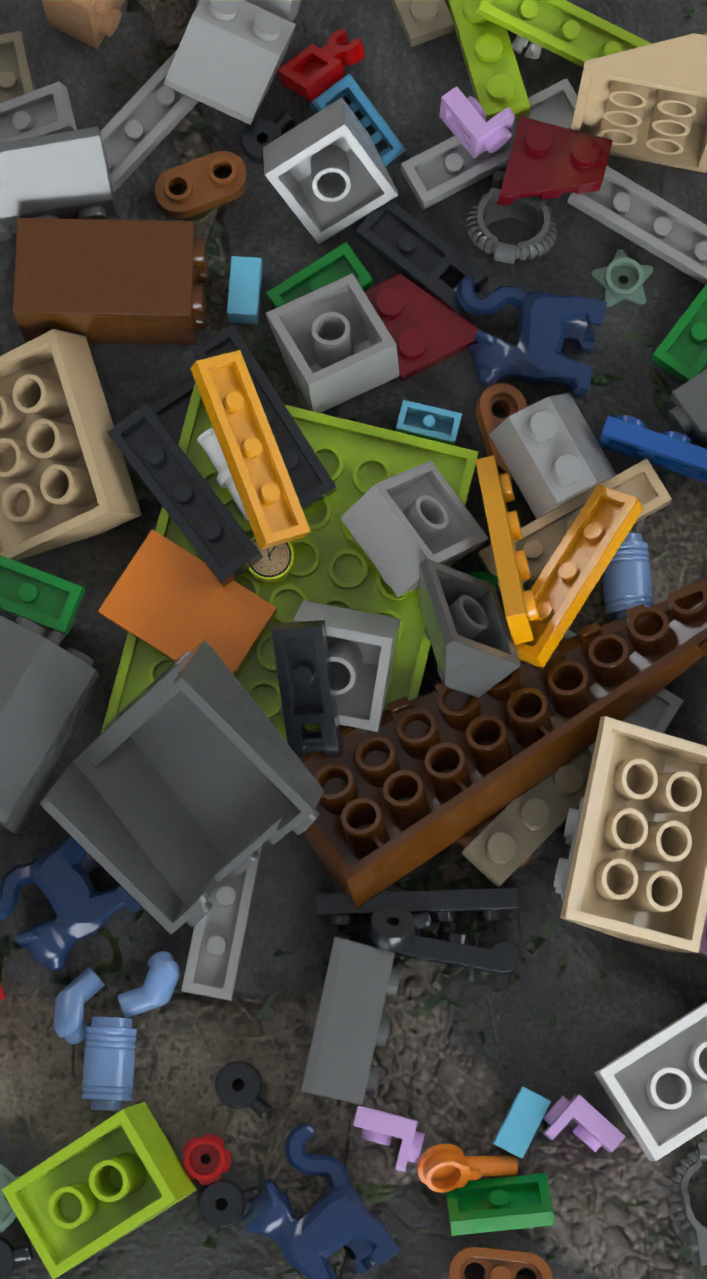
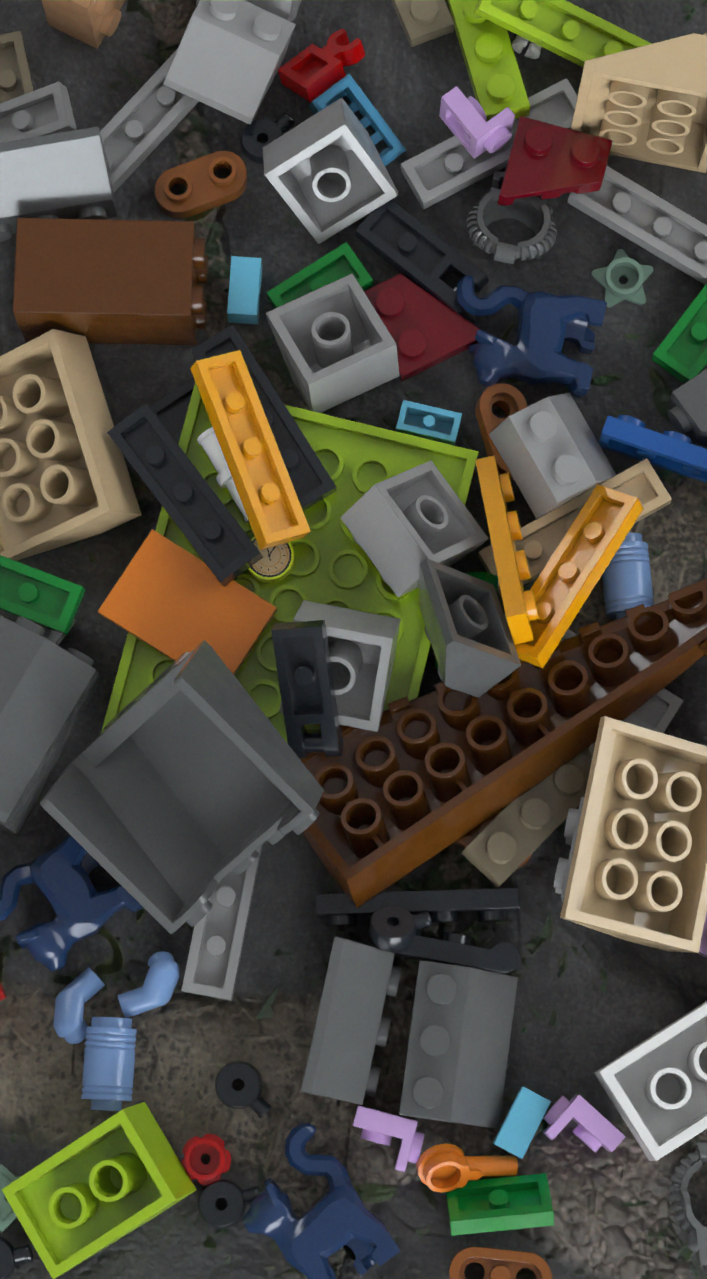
none -> dark grey slope [398,960,518,1129]

